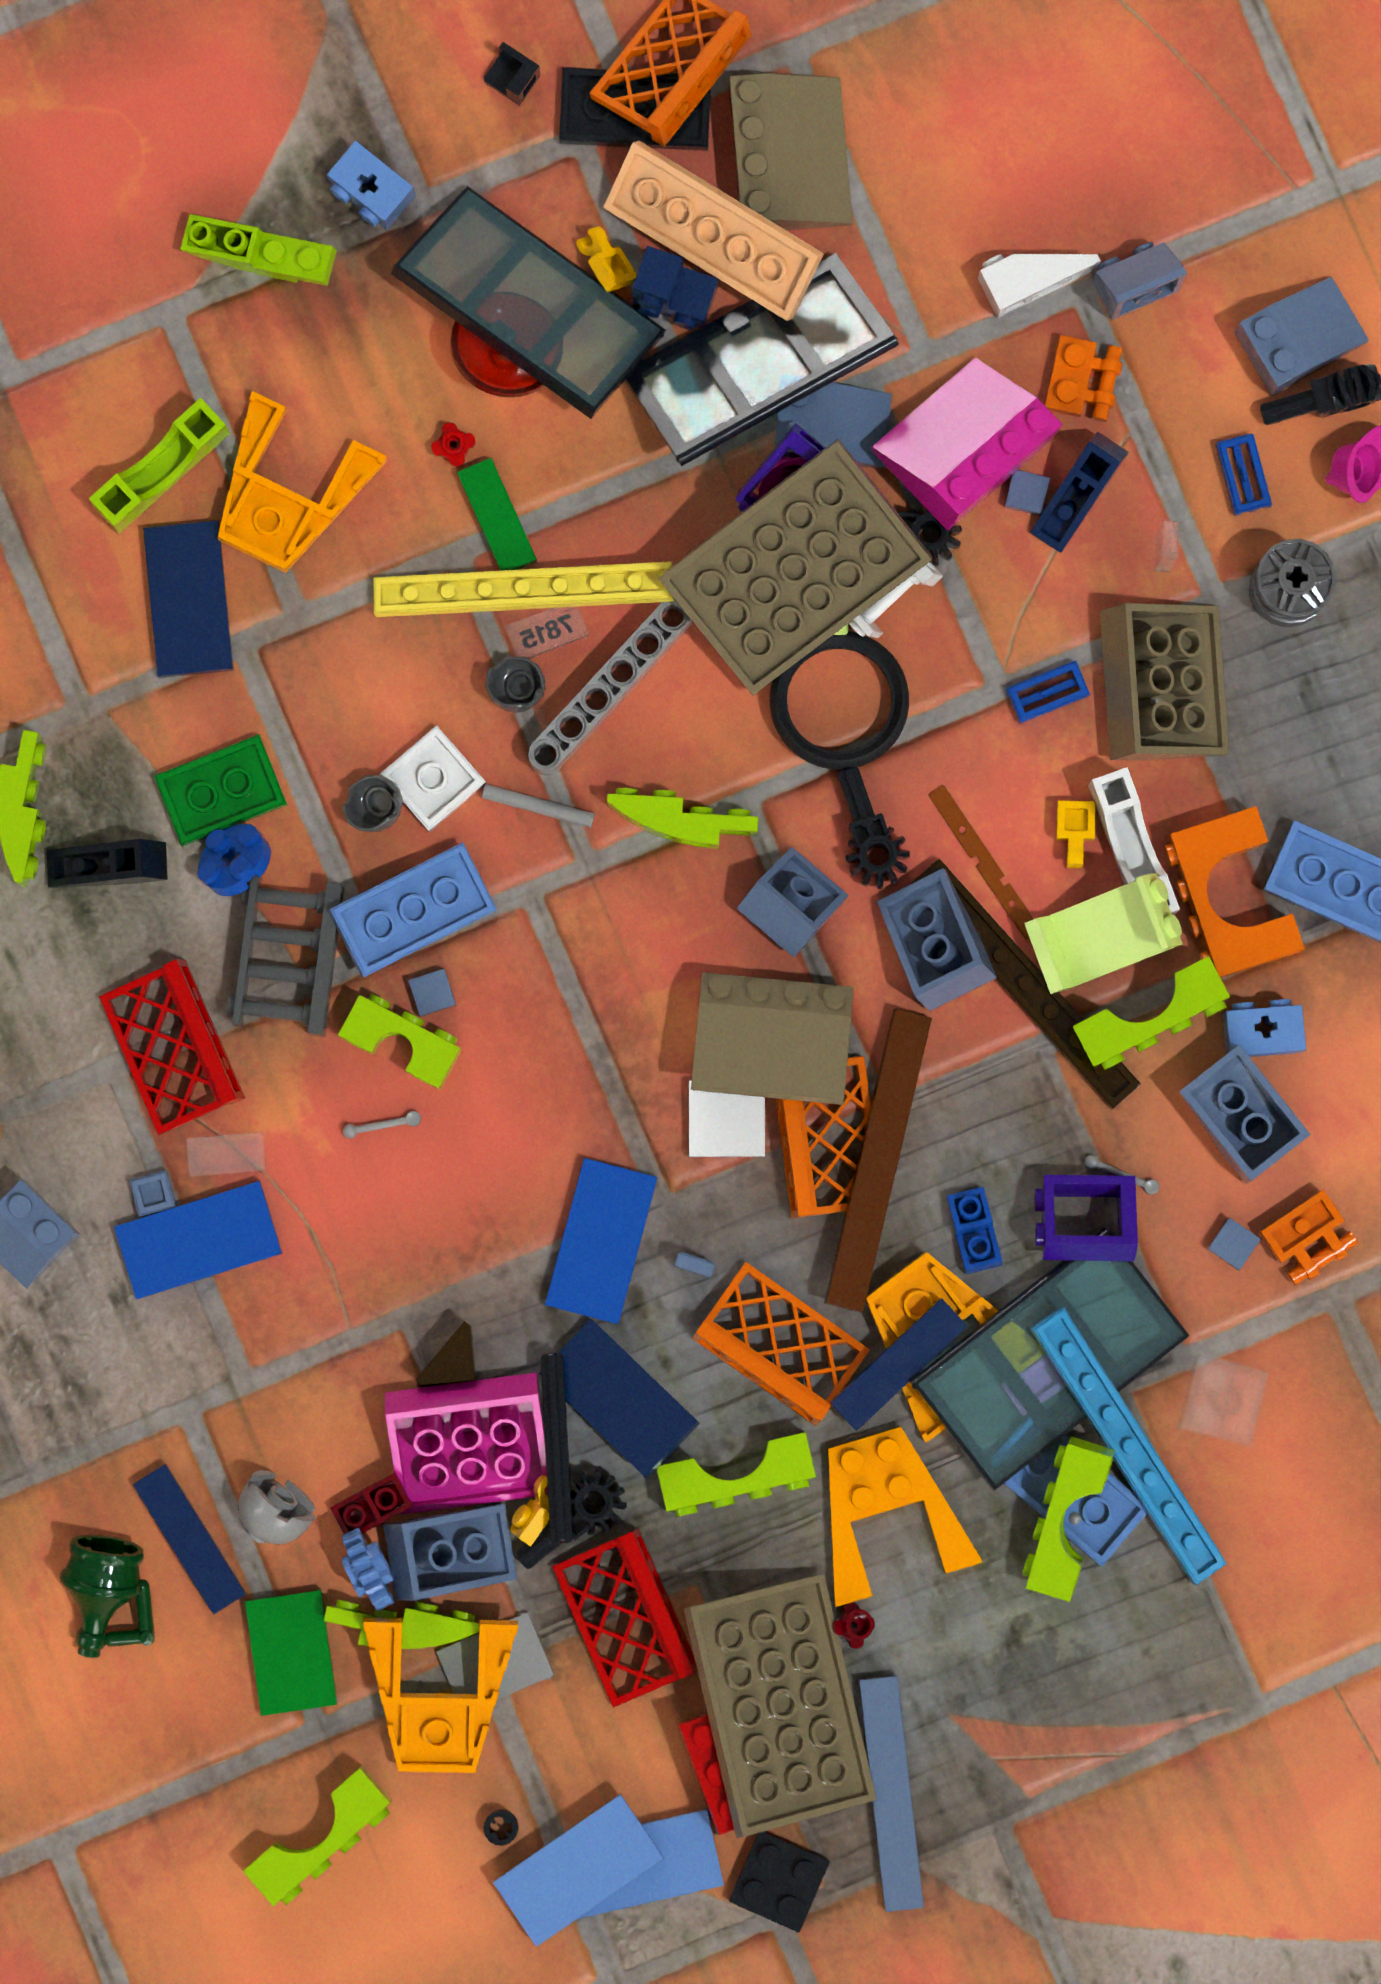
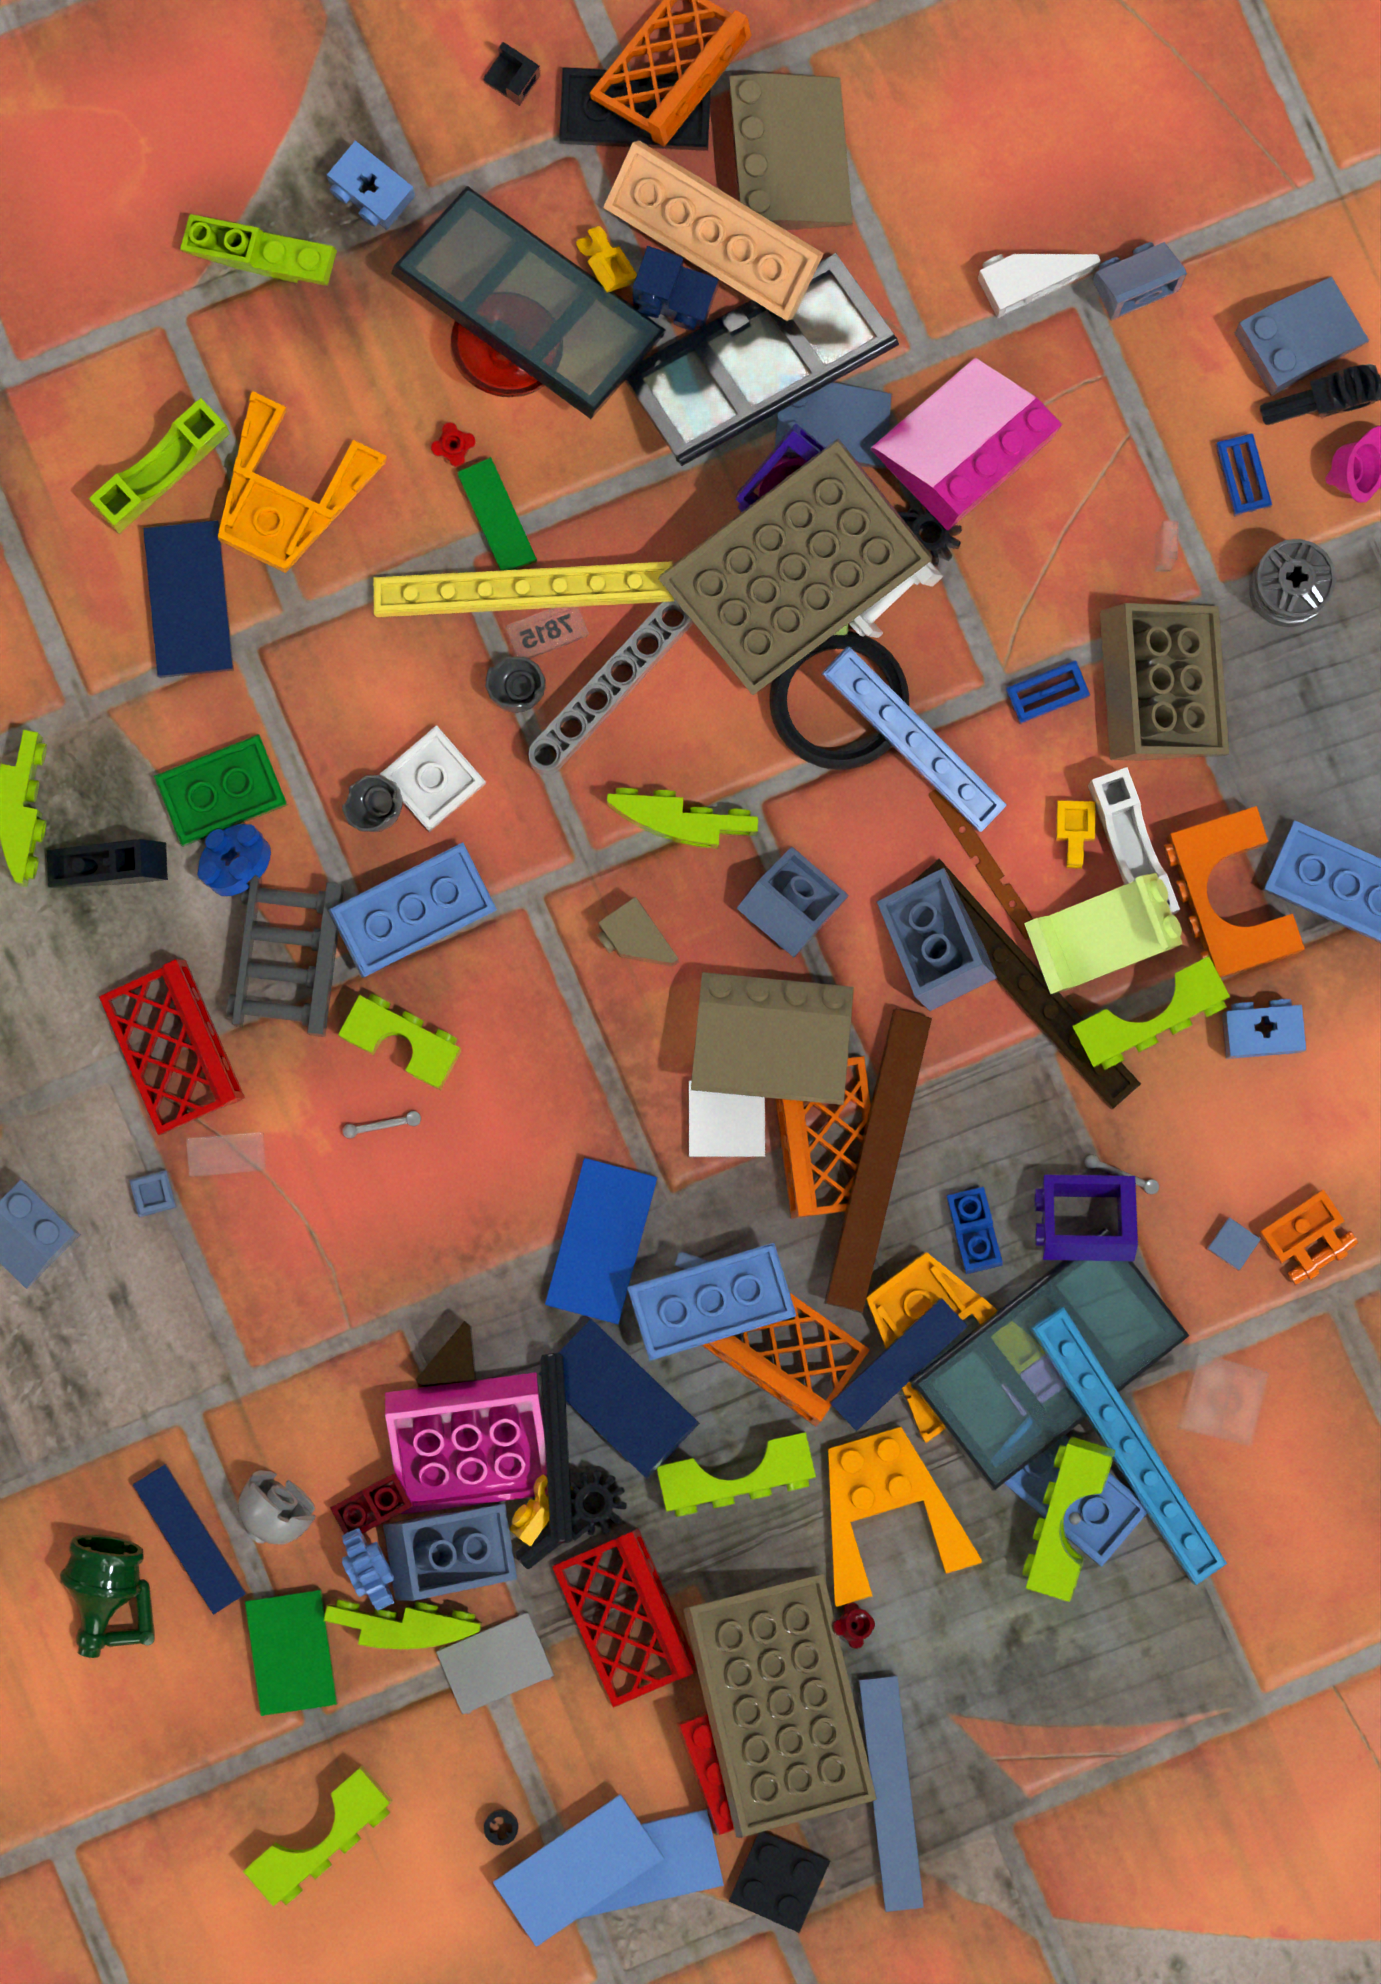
blue tile [114,1181,283,1300] -> none
light orange wing [363,1618,518,1773] -> none
sand blue tile [408,969,456,1017] -> none
light grey bar [482,784,595,828] -> none
black gear [838,767,910,889] -> none
sand blue tile [1005,470,1050,516] -> none
dark blue slope [1030,432,1129,553] -> none
orange plate [1045,335,1123,422] -> none
sand blue slope [1179,1045,1311,1184] -> none
none -> dark tan slope [597,897,679,967]
none -> medium blue tile [627,1243,796,1361]
none -> medium blue tile [821,647,1007,832]

